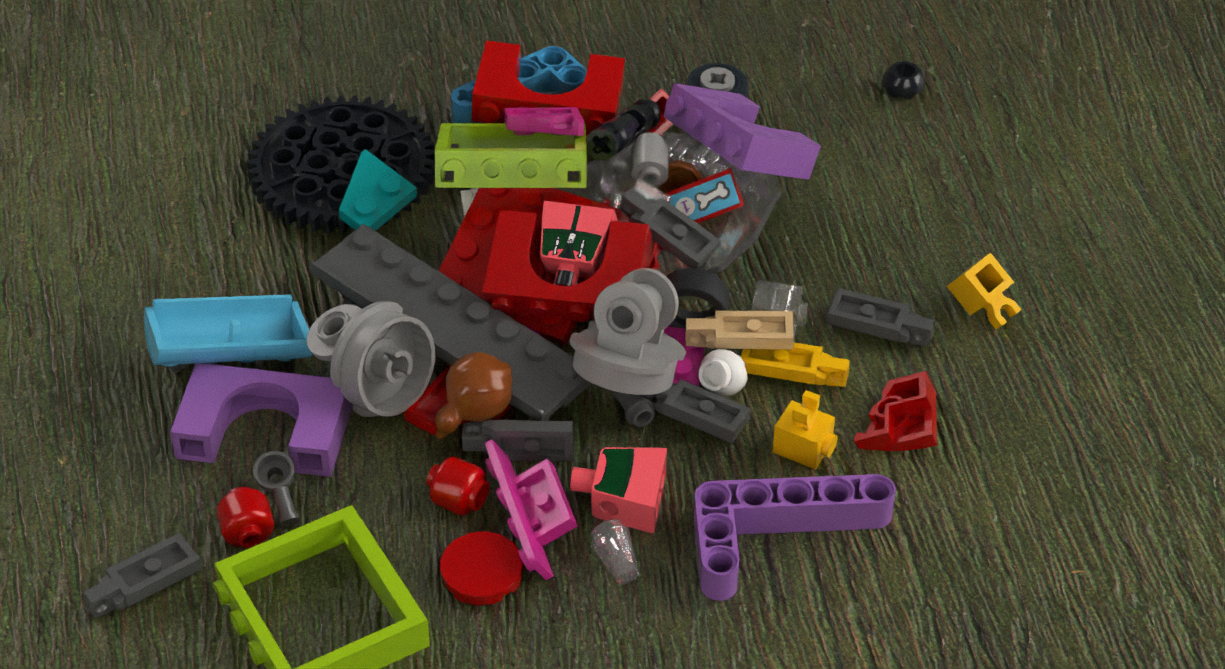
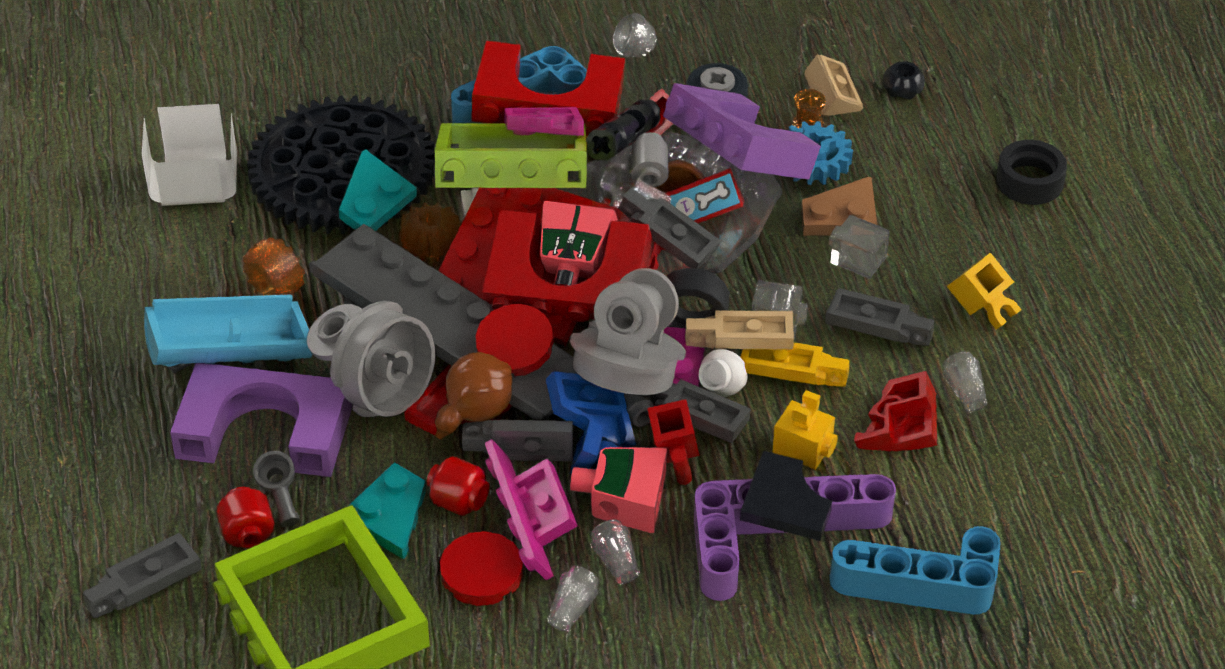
none -> white piece [142,104,237,206]
none -> clear orange gear [242,237,305,296]
none -> teal wing [347,462,426,559]
none -> clear orange gear [400,202,462,262]
none -> red tile [476,304,554,376]
none -> blue wing [546,371,636,448]
none -> clear cone [547,566,599,632]
none -> blue tile [569,421,619,475]
none -> clear cone [613,13,657,58]
none -> red brick [647,399,700,485]
none -> black tile [740,451,832,541]
none -> dark azure gear [789,121,853,185]
none -> clear orange bush [792,89,826,129]
none -> medium nougat wing [801,177,877,236]
none -> tan slope [804,54,864,116]
none -> clear brick [829,214,890,279]
none -> dark azure beam [830,527,1000,614]
none -> clear cone [943,352,988,412]
none -> black tyre [996,139,1067,205]

